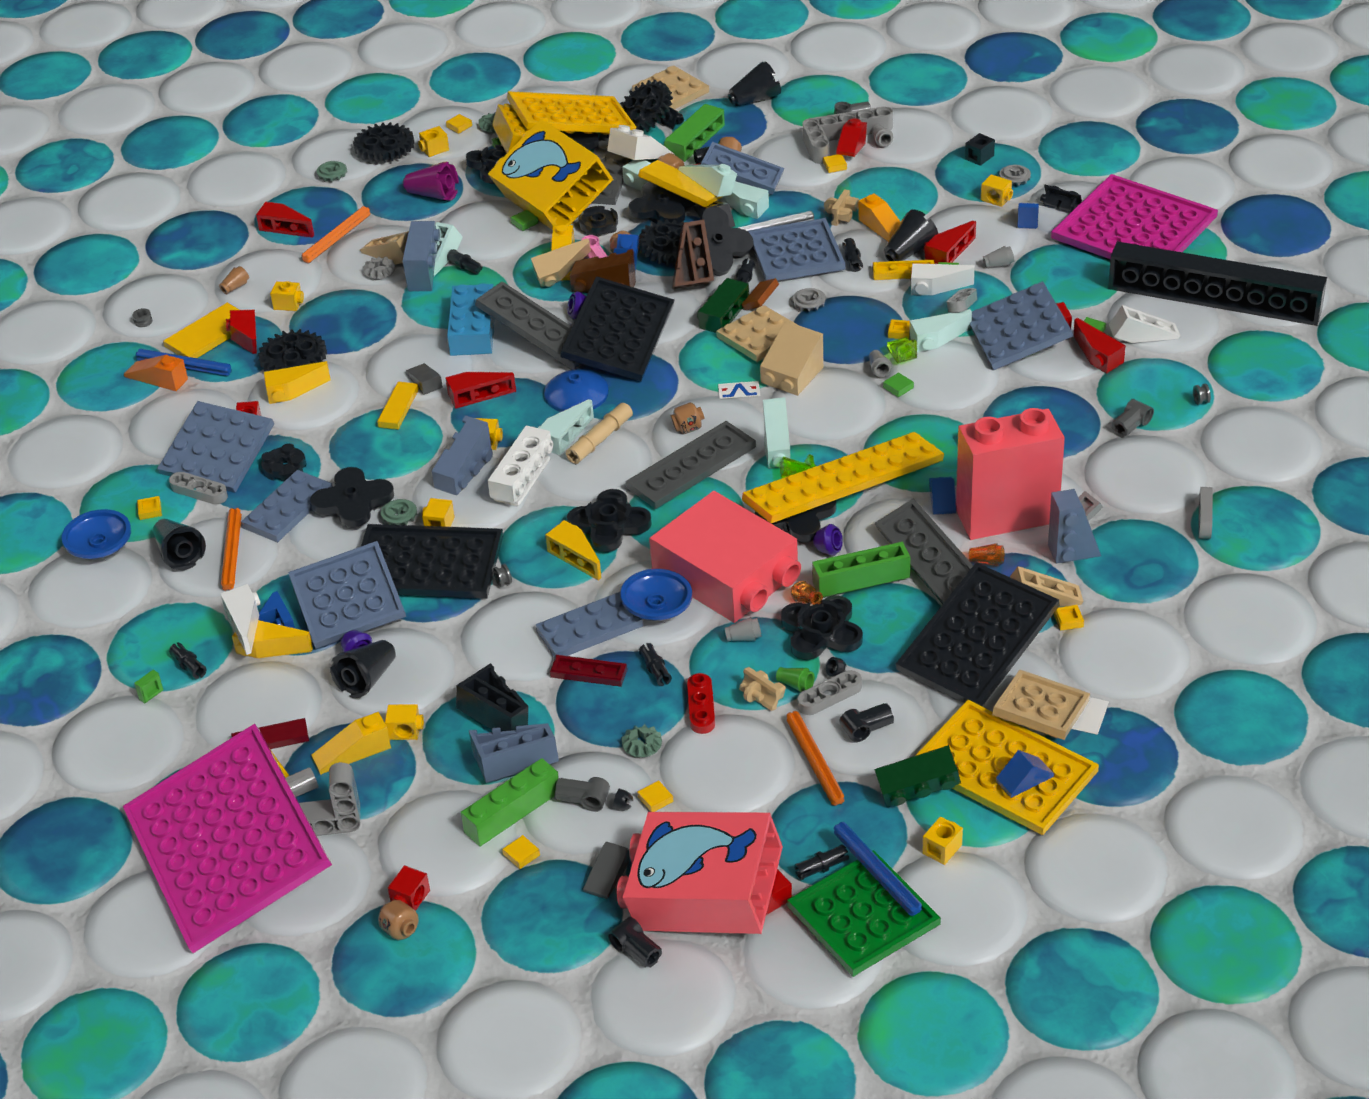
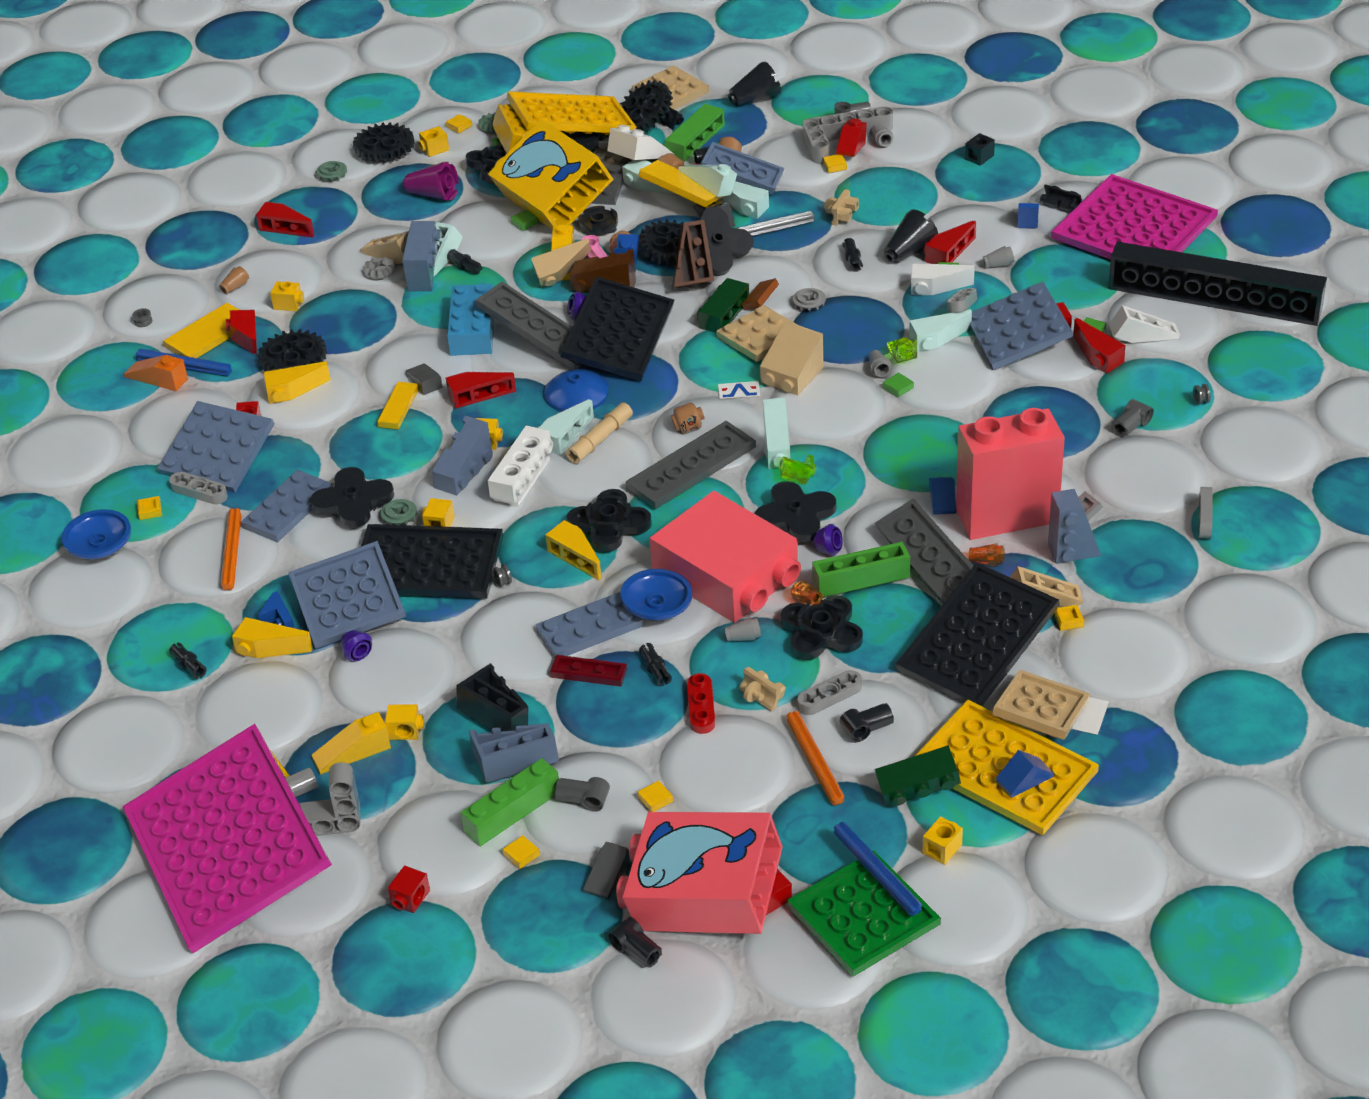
bright green tile [134,669,163,704] -> none
black cone [153,519,206,570] -> none
white slope [220,584,261,655] -> none
dark red tile [231,718,309,749] -> none
black plate [261,443,307,481] -> none
orange axle [301,206,371,263] -> none
black cone [330,640,396,698] -> none
medium nougat head [378,900,419,940] -> none
black hinge [612,788,633,811] -> none
sand green gear [622,724,662,757] -> none
black plant [629,181,696,224] -> none
black pin [736,258,755,283] -> none
yellow plate [742,432,944,523] -> none
sand blue plate [748,218,845,281] -> none
bright green cone [776,667,815,692] -> none
black pin [794,844,849,880] -> none
black hinge [826,657,847,677] -> none
light orange slope [858,194,901,242] -> none
yellow tile [873,260,934,280] -> none
yellow tile [888,319,910,340] -> none
yellow brick [981,174,1013,207] -> none
light grey gear [999,165,1031,186] -> none

